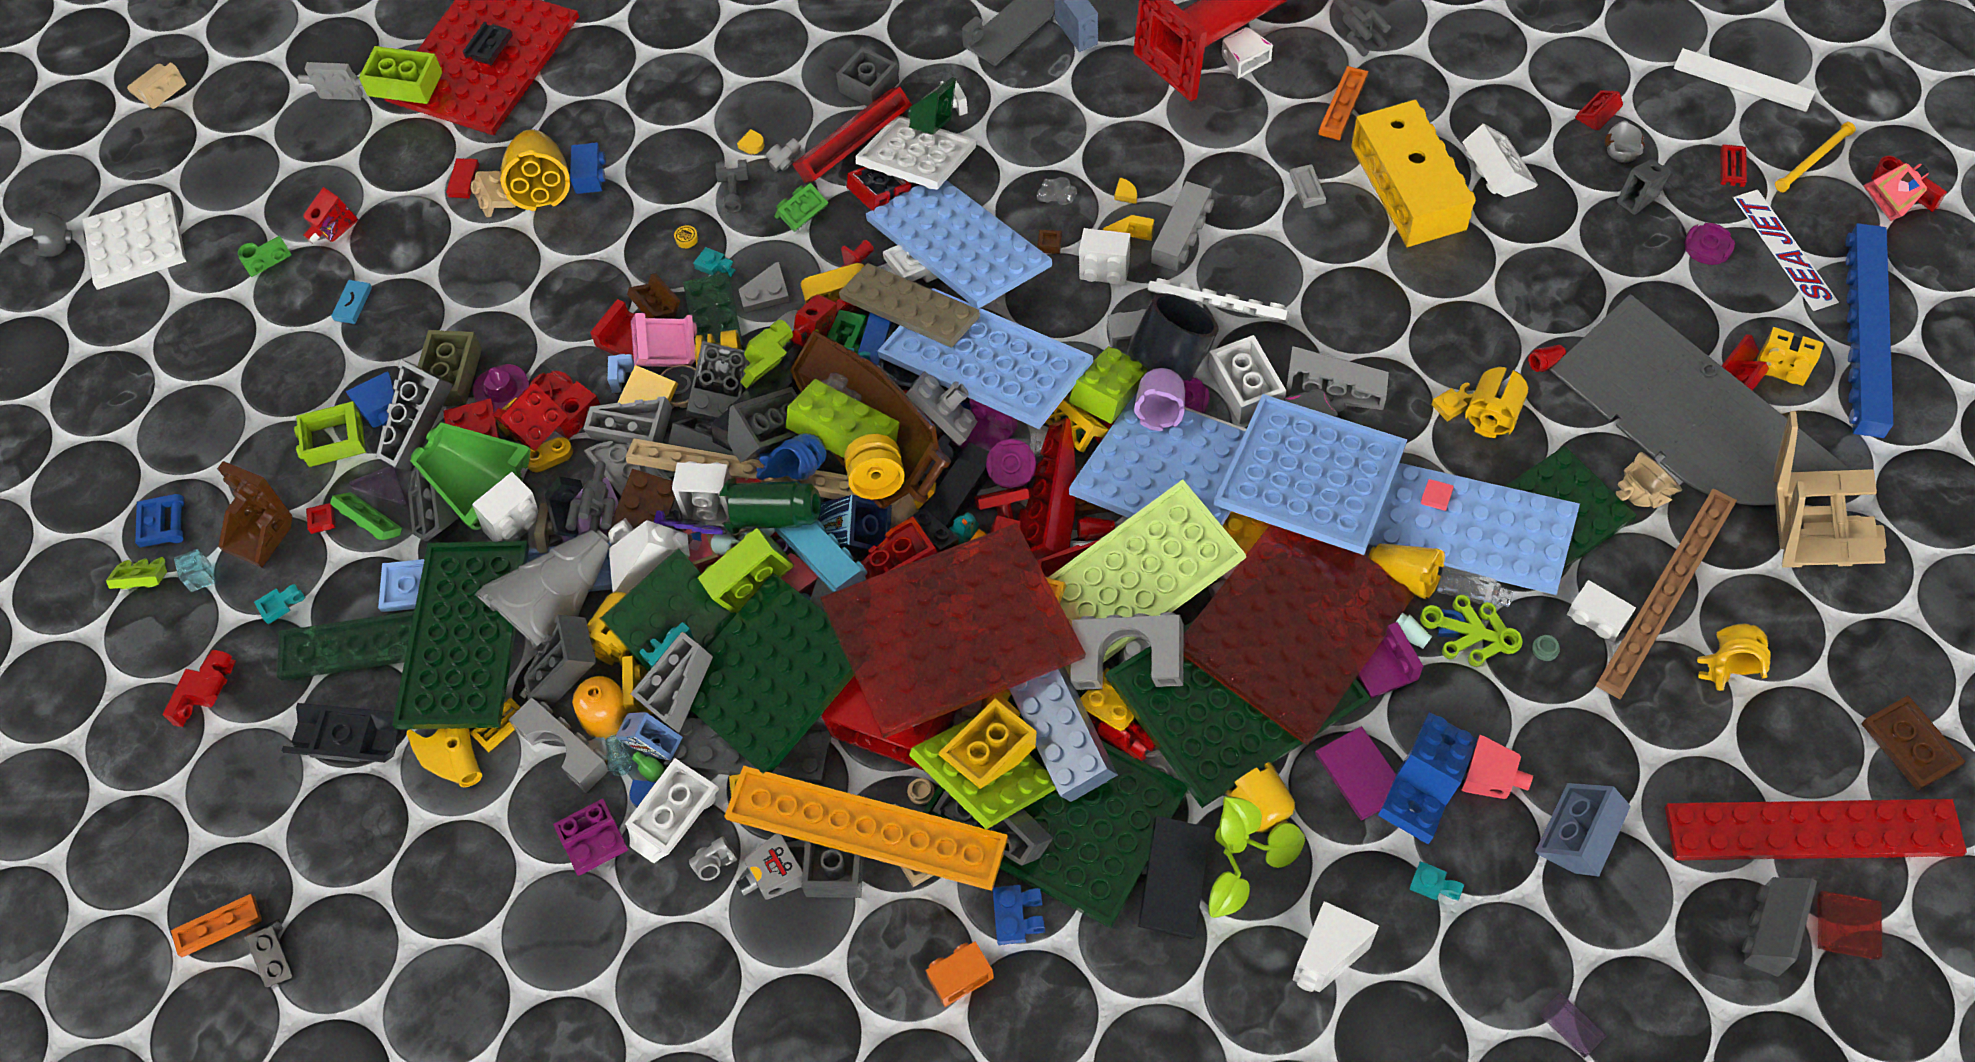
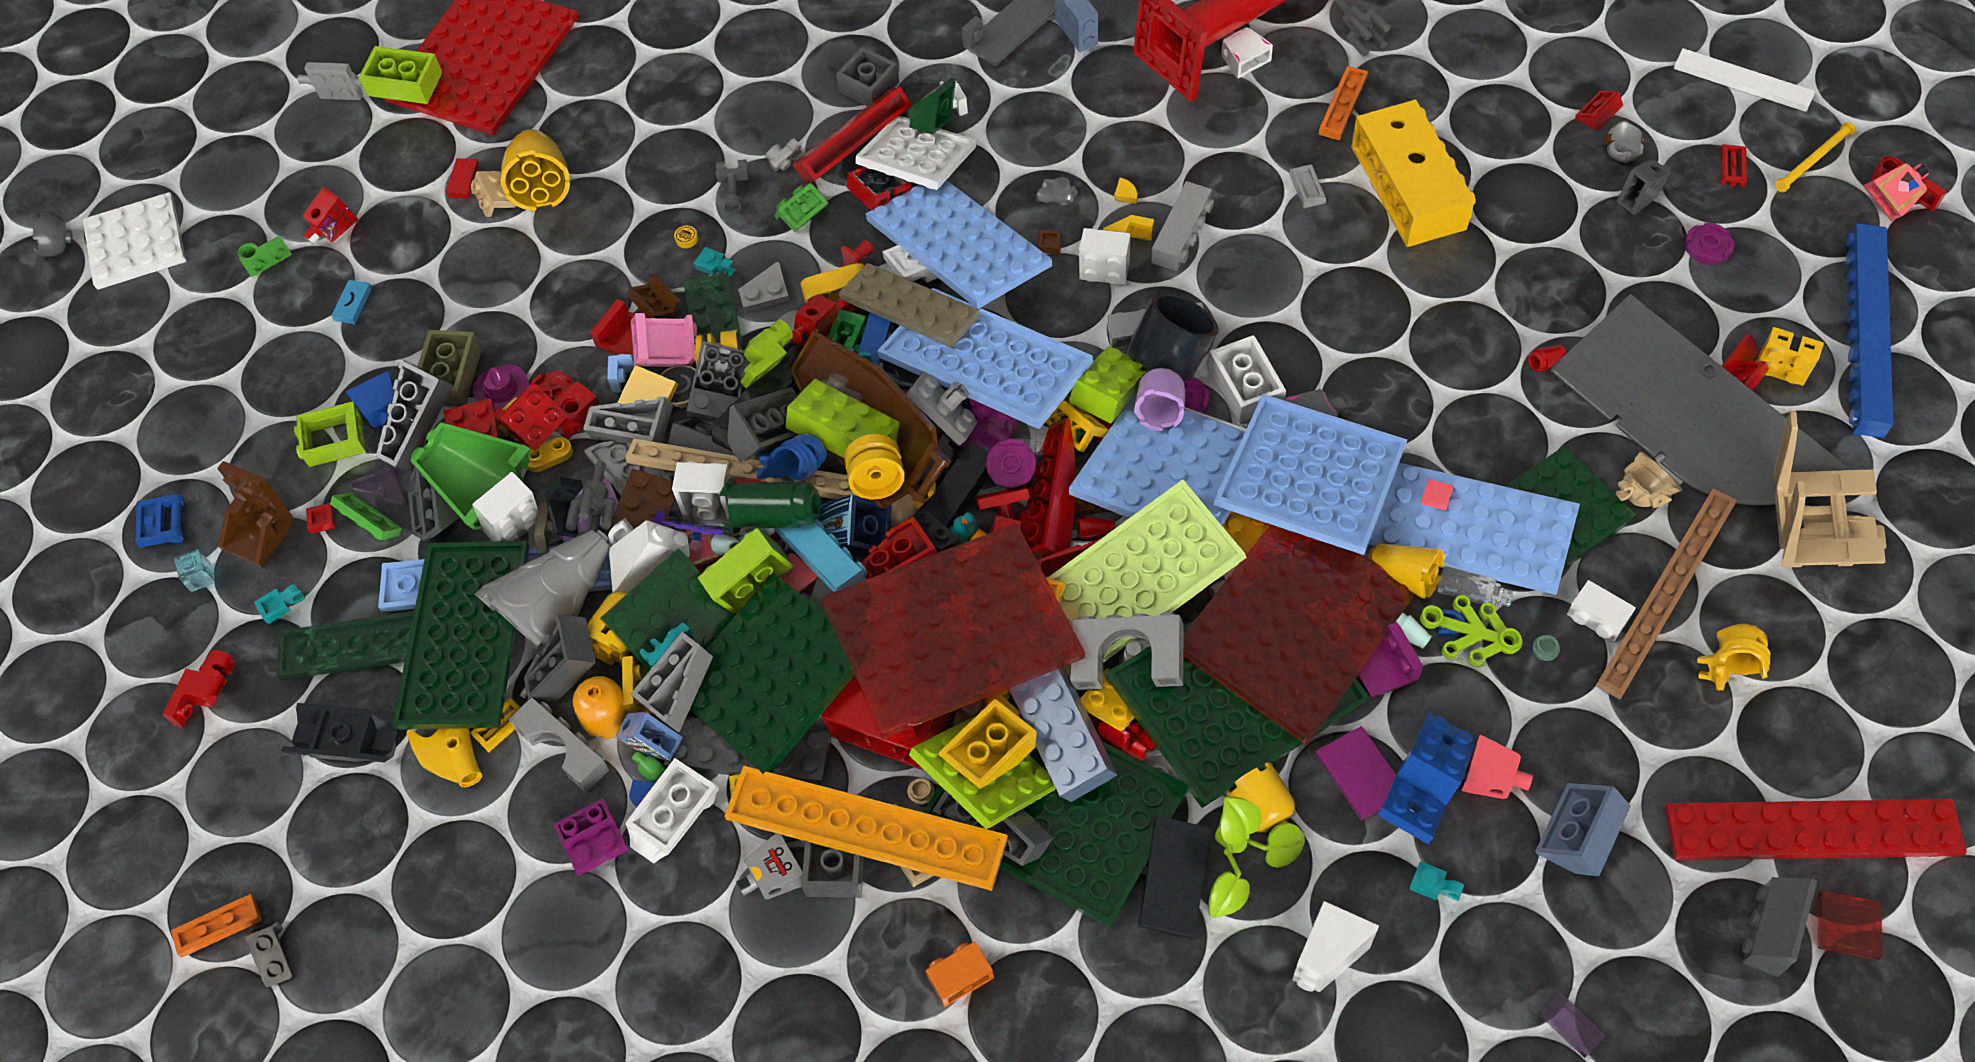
lime plate [106,557,167,589] -> none
tan bracket [127,62,186,110] -> none
black plate [463,22,513,65] -> none
blue brick [570,143,606,194] -> none
clear light blue cone [605,735,633,776] -> none
light grey plate [689,836,738,881] -> none
yellow tile [737,129,765,154] -> none
blue plate [993,885,1045,946] -> none
white wing [1148,278,1290,323] -> none
light grey wedge [1285,346,1389,410] -> none
yellow plate [1431,383,1474,422] -> none
white slope [1463,123,1538,197] -> none
yellow cylinder [1465,367,1528,438] -> none
sticker [1733,189,1839,311] -> none
reddish brown plate [1861,695,1966,791] -> none

